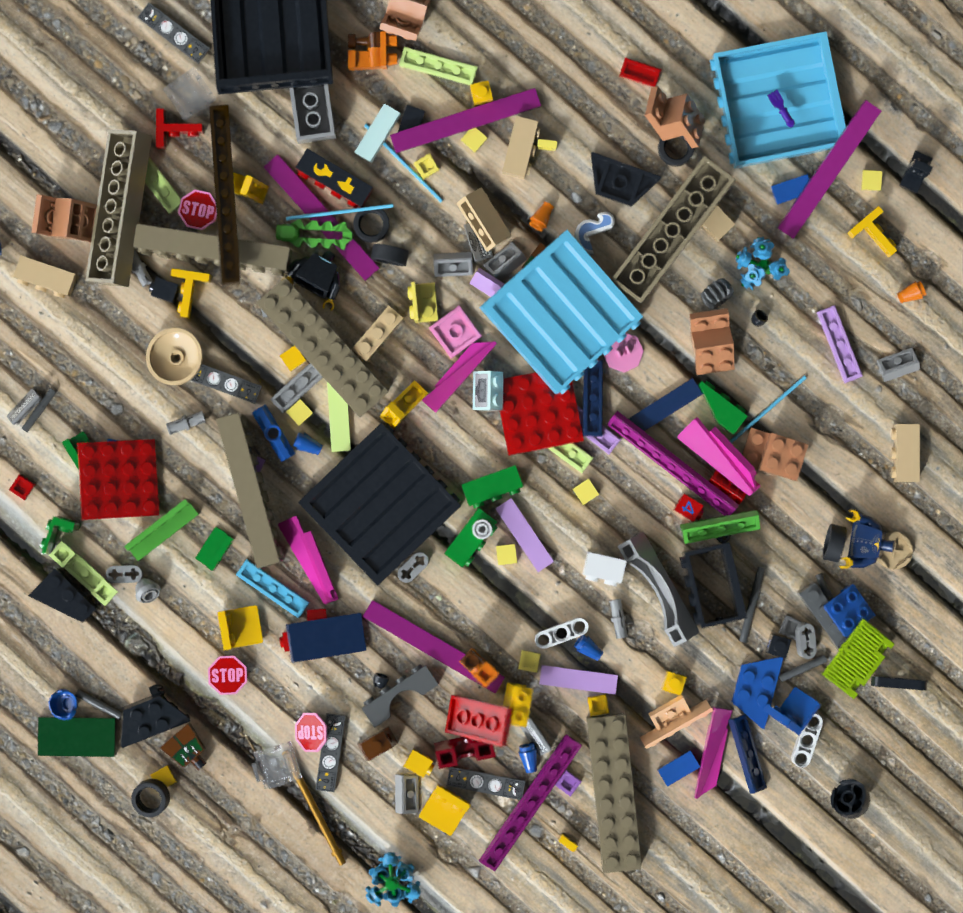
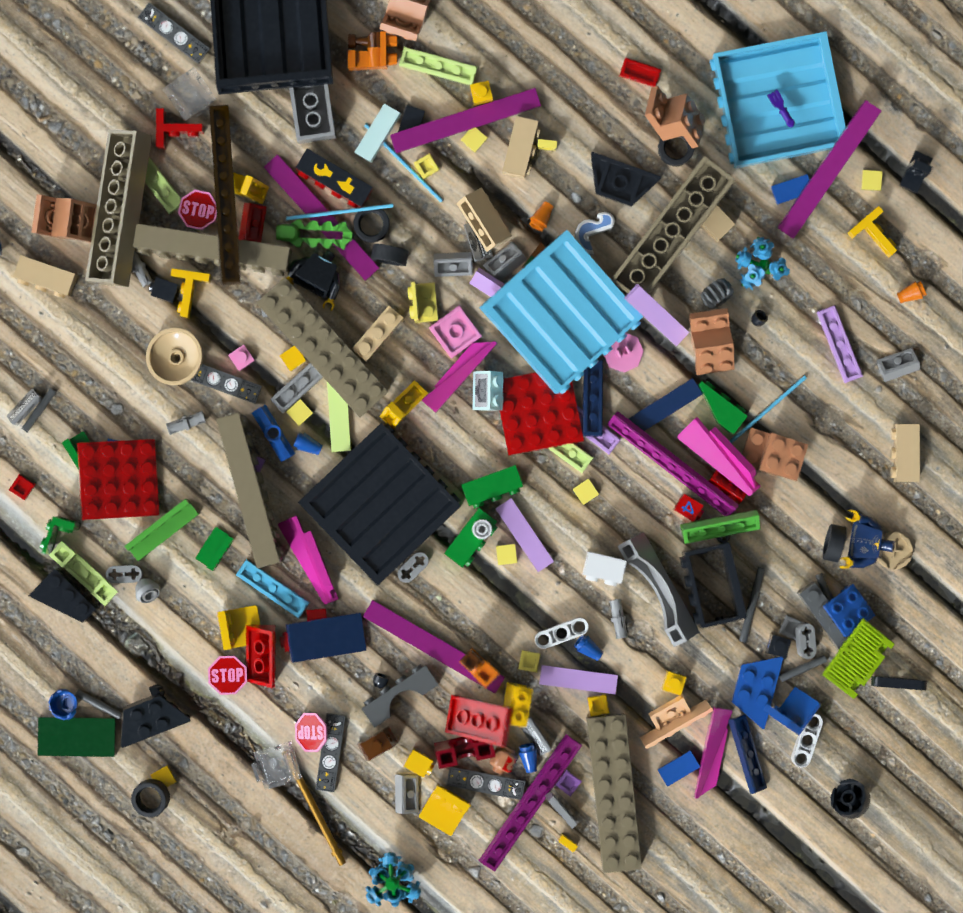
torso [160,722,206,770] -> none
none -> bright pink plate [228,345,255,371]
none -> red slope [238,203,267,243]
none -> red slope [246,625,276,688]
none -> nougat head [489,746,517,775]
none -> light grey tile [545,792,577,829]
none -> lavender tile [624,284,690,346]

